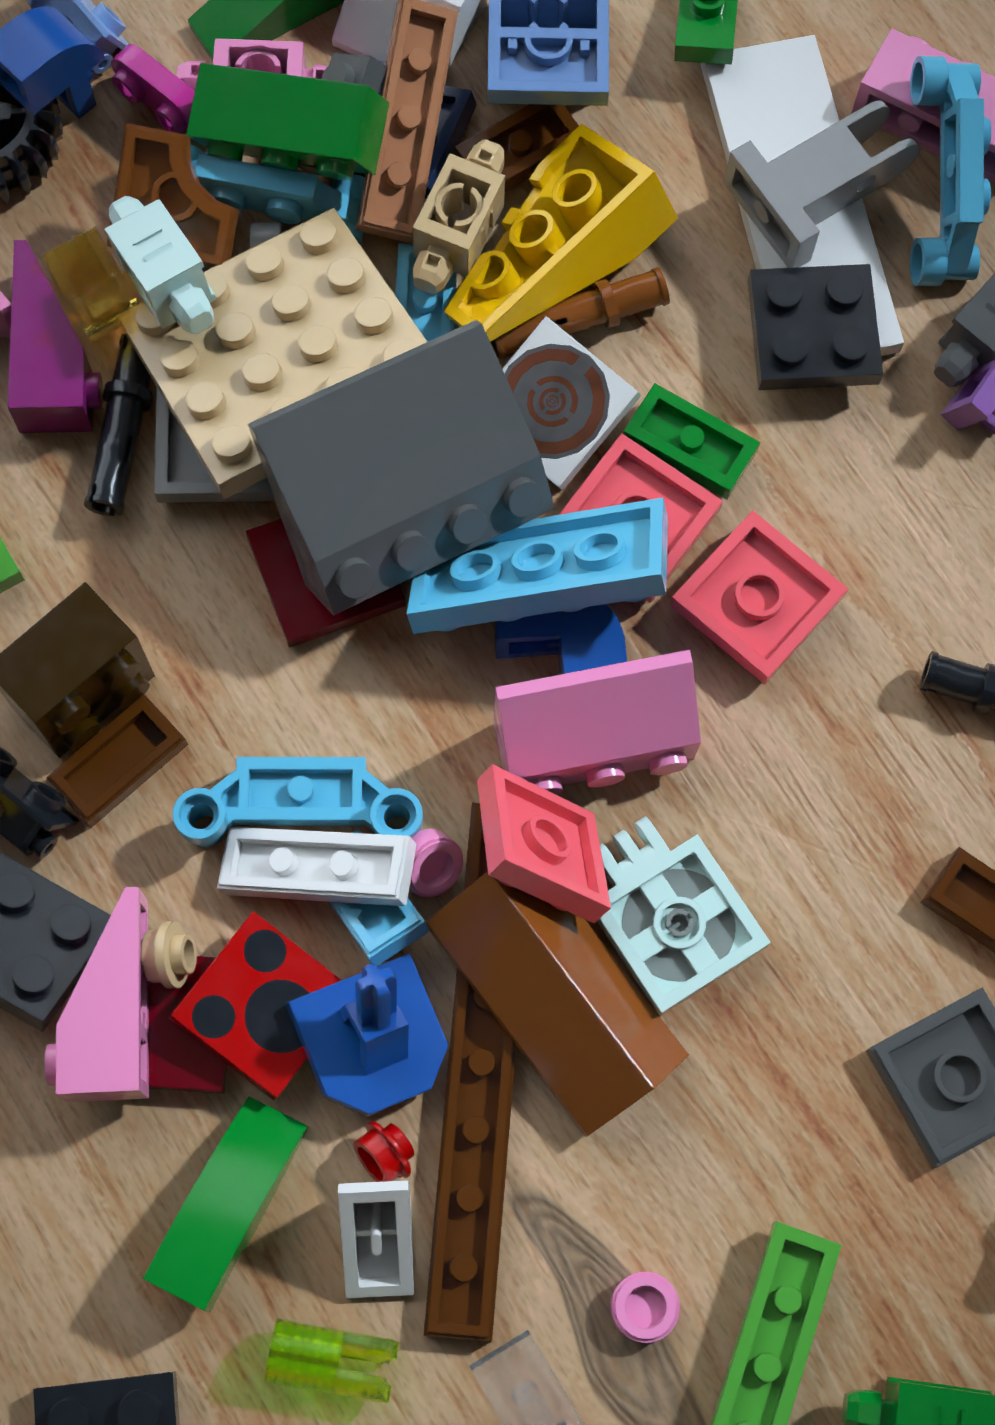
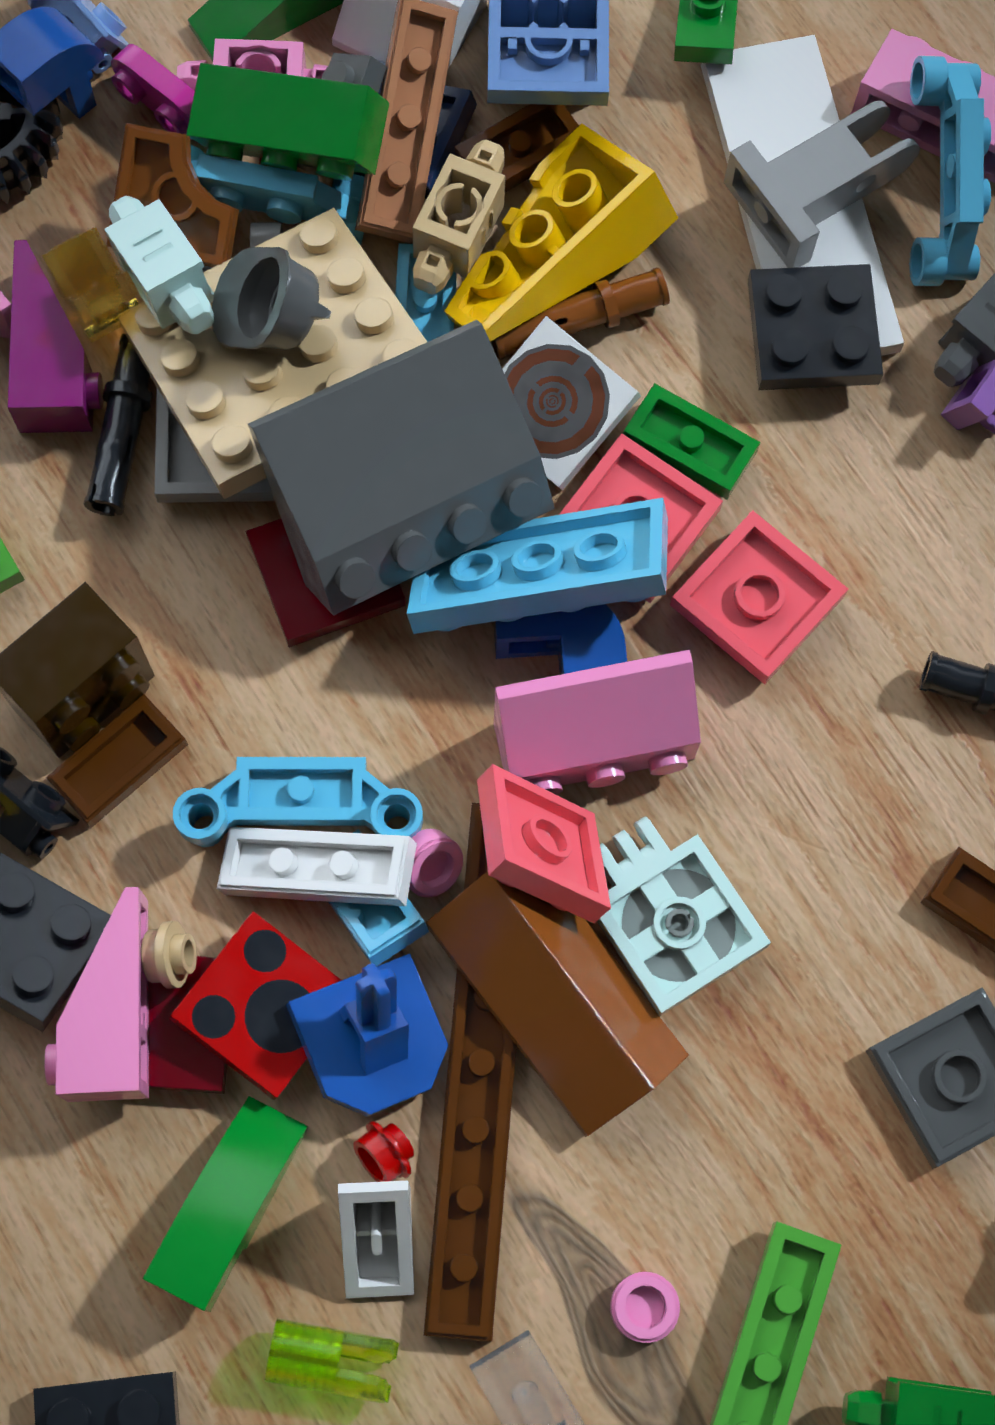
none -> dark grey piece [212,247,331,350]

